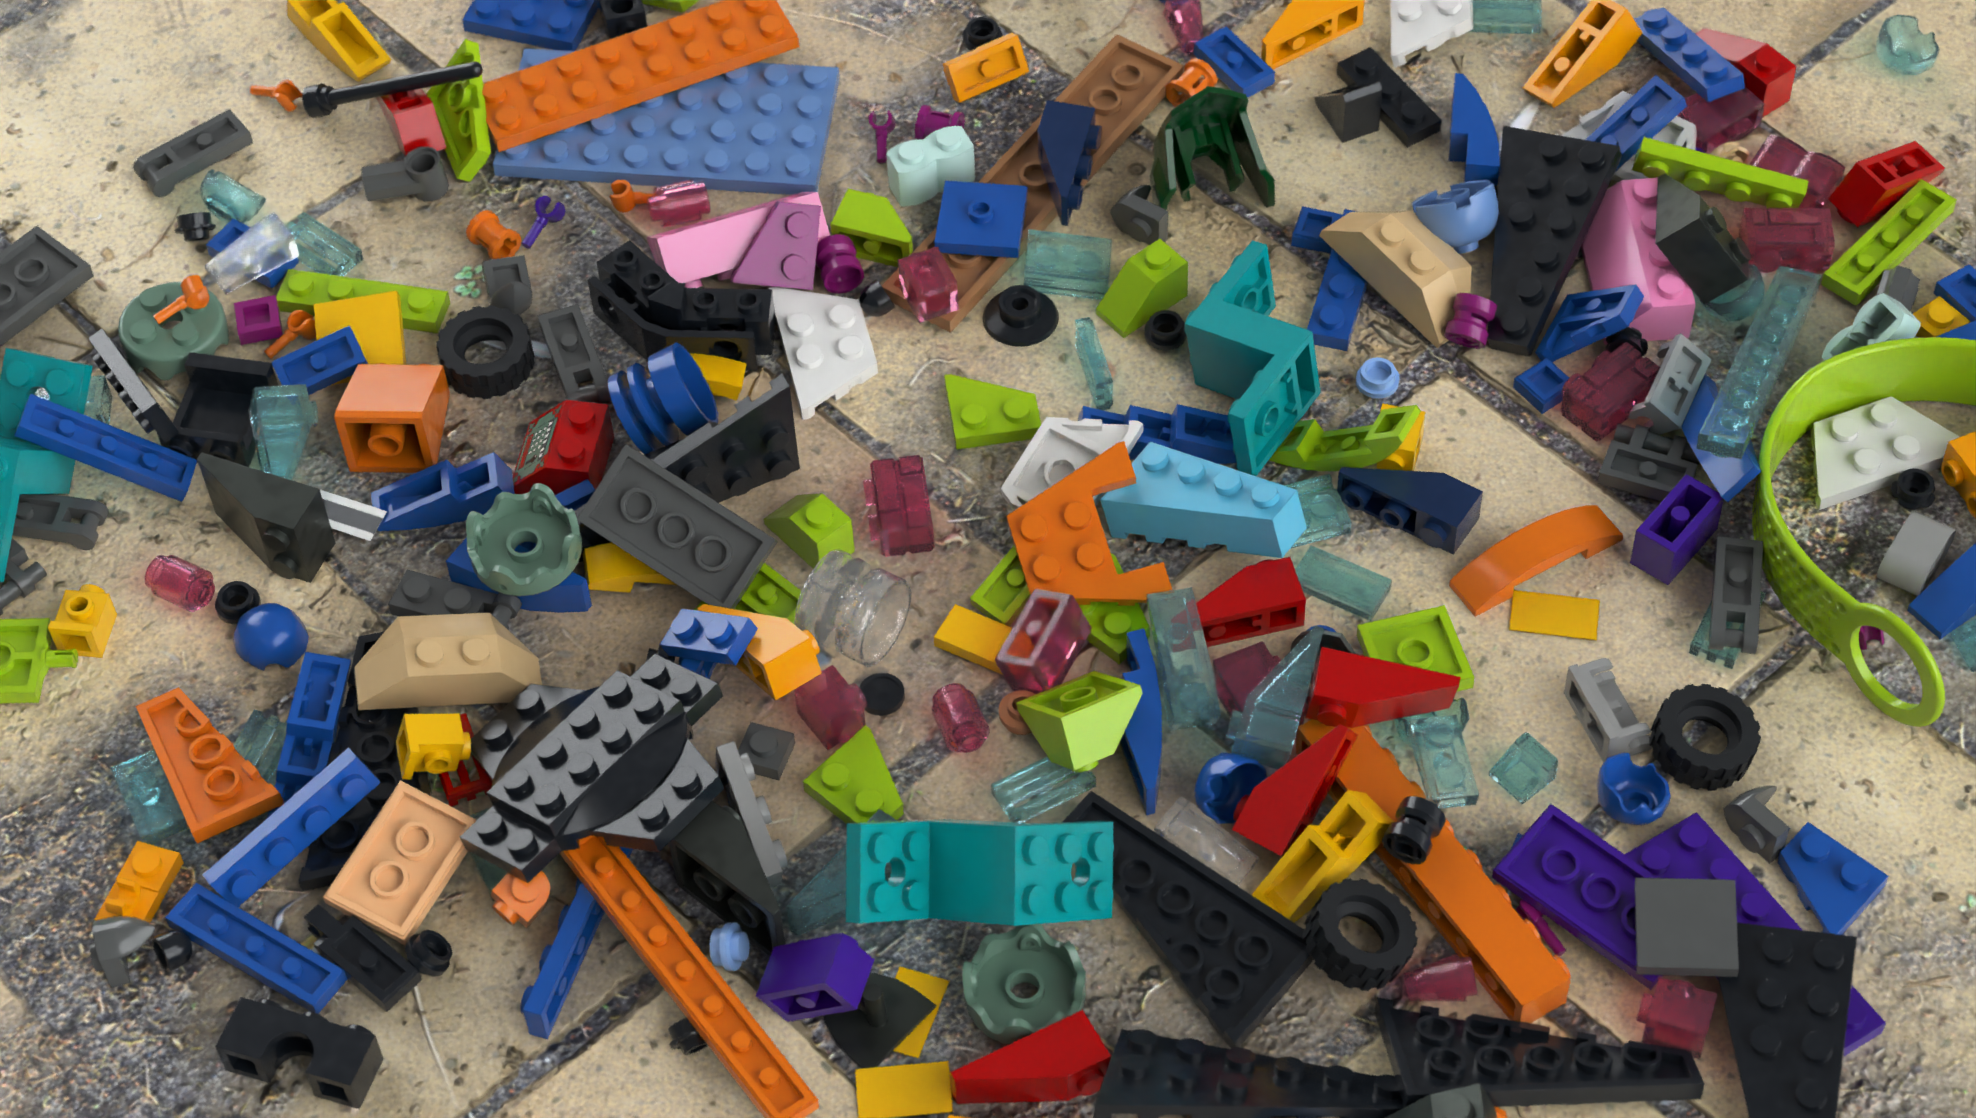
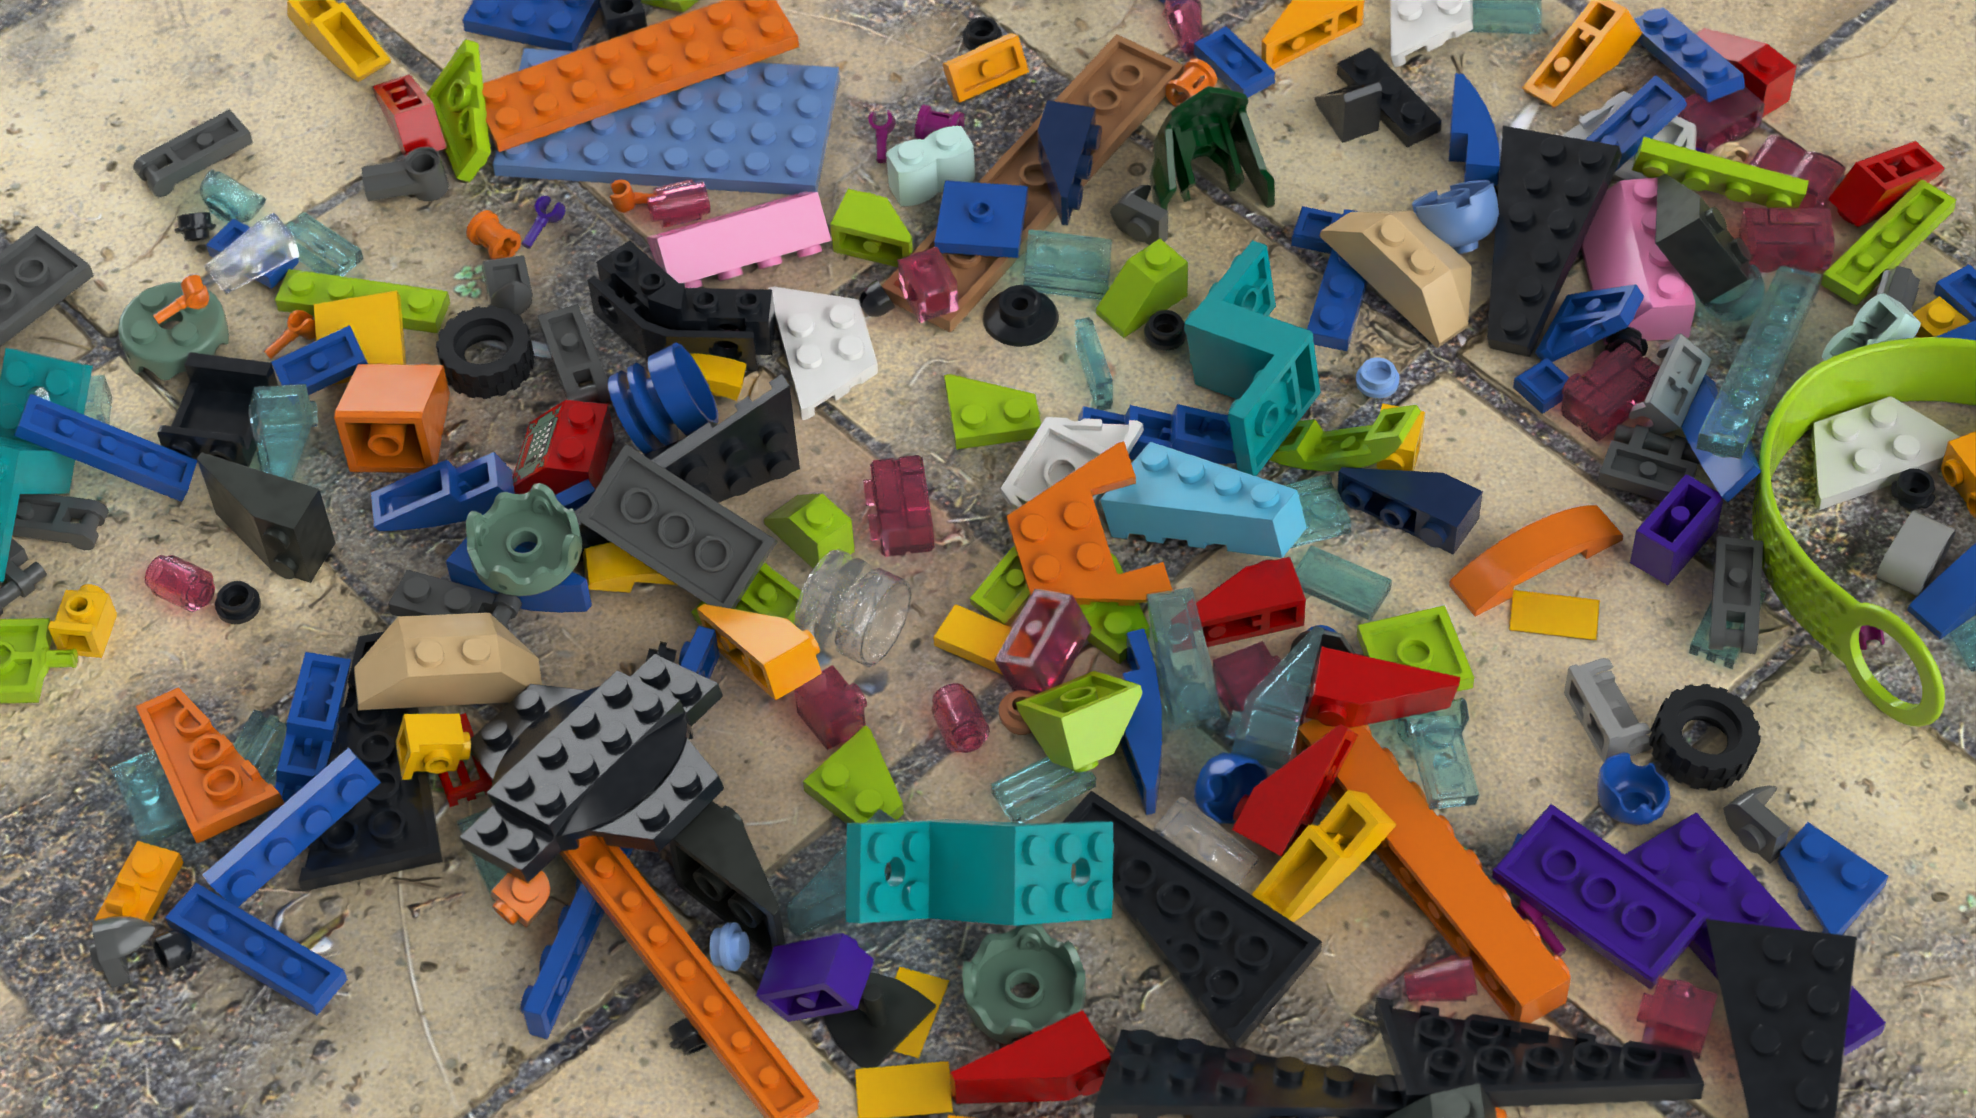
plate [88,329,180,443] -> none
black arch [215,997,384,1109] -> none
blue hair [233,603,309,670] -> none
magenta plate [234,295,283,345] -> none
orange hand [250,79,302,112] -> none
black piece [302,62,483,118] -> none
black hinge [304,904,422,1012] -> none
sticker [320,490,387,541] -> none
light nougat tile [323,780,477,945] -> none
black plate [405,930,452,976] -> none
blue plate [659,608,758,666] -> none
light grey wing [715,741,788,887] -> none
magenta wing [730,201,821,290] -> none
dark grey plate [738,722,795,780] -> none
magenta wheel [816,234,864,294] -> none
black piece [858,673,905,716] -> none
black tyre [1303,878,1418,991] -> none
black wheel [1382,796,1446,864] -> none
magenta wheel [1444,293,1497,349] -> none
clear light blue slope [1489,732,1558,805] -> none
dark grey tile [1634,878,1739,977] -> none
clear light blue hair [1876,15,1940,75] -> none

